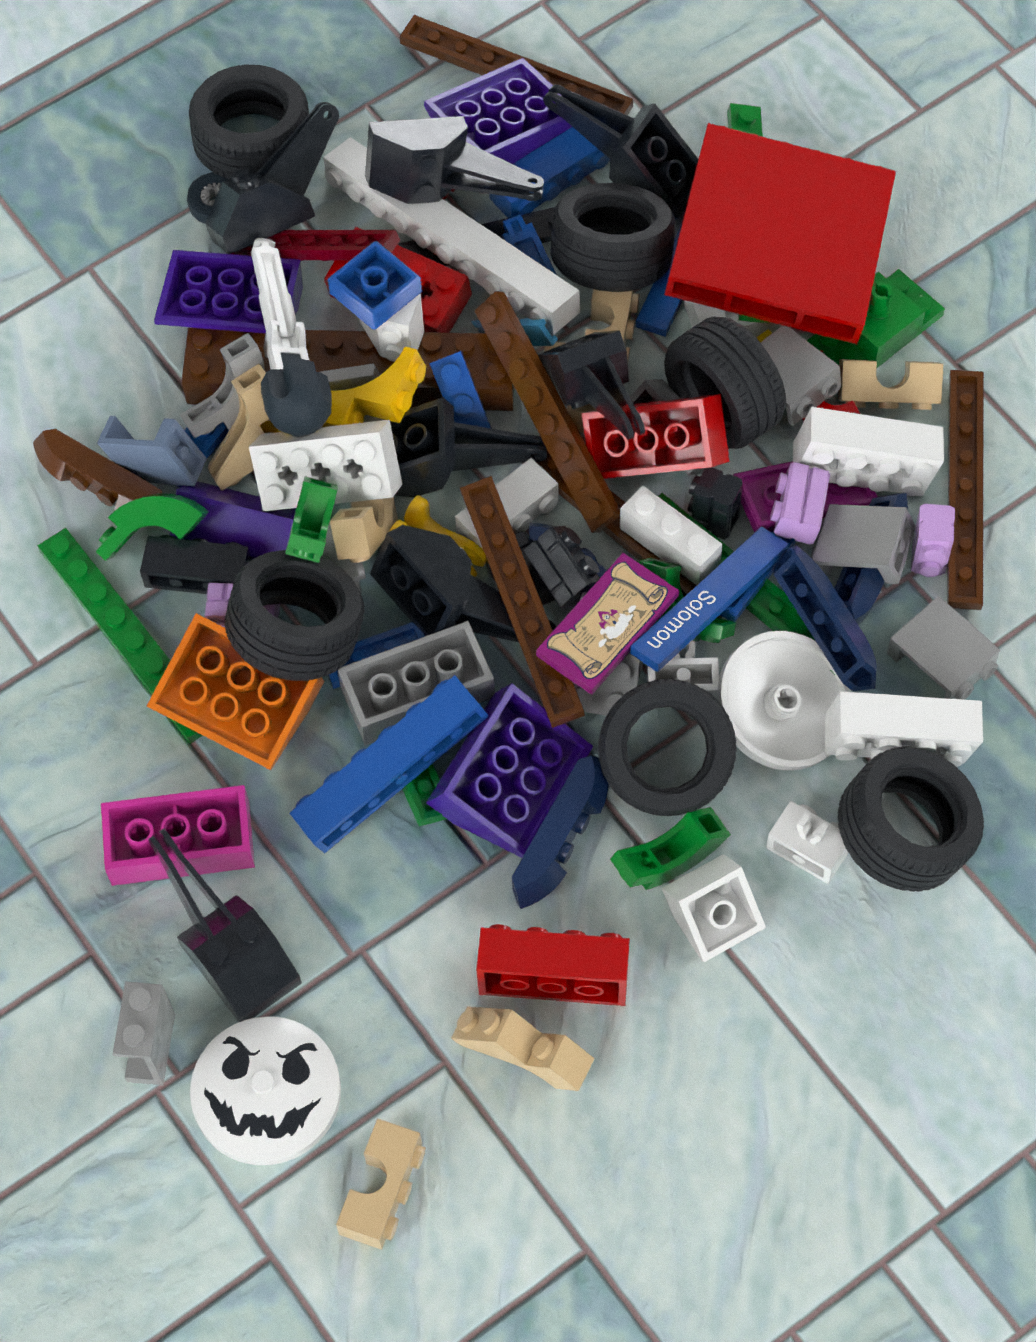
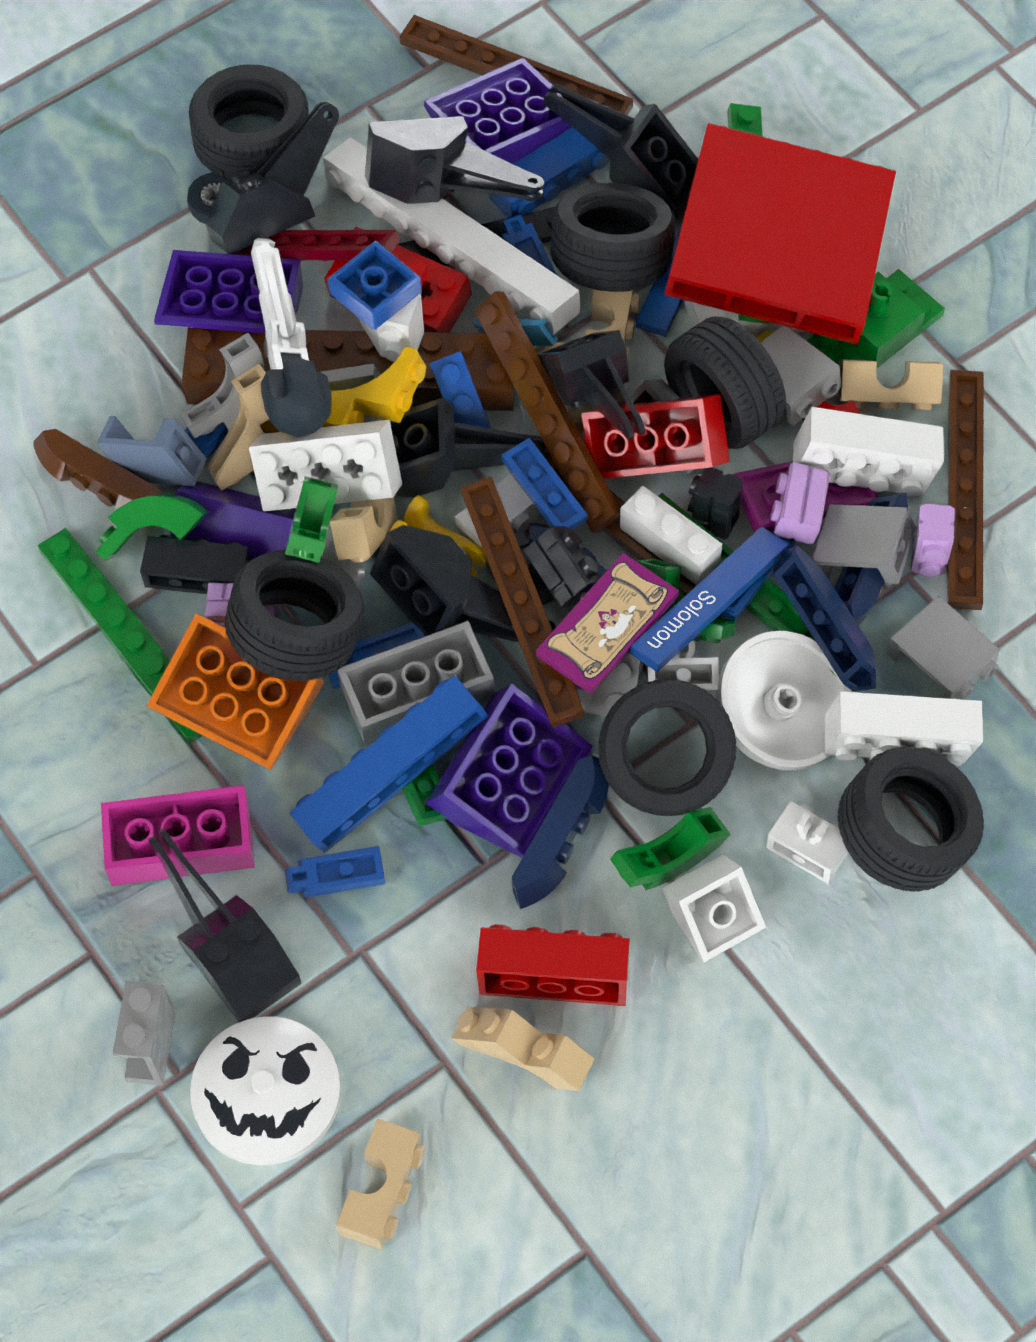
none -> blue hinge [285,846,385,897]
none -> blue plate [501,438,588,530]

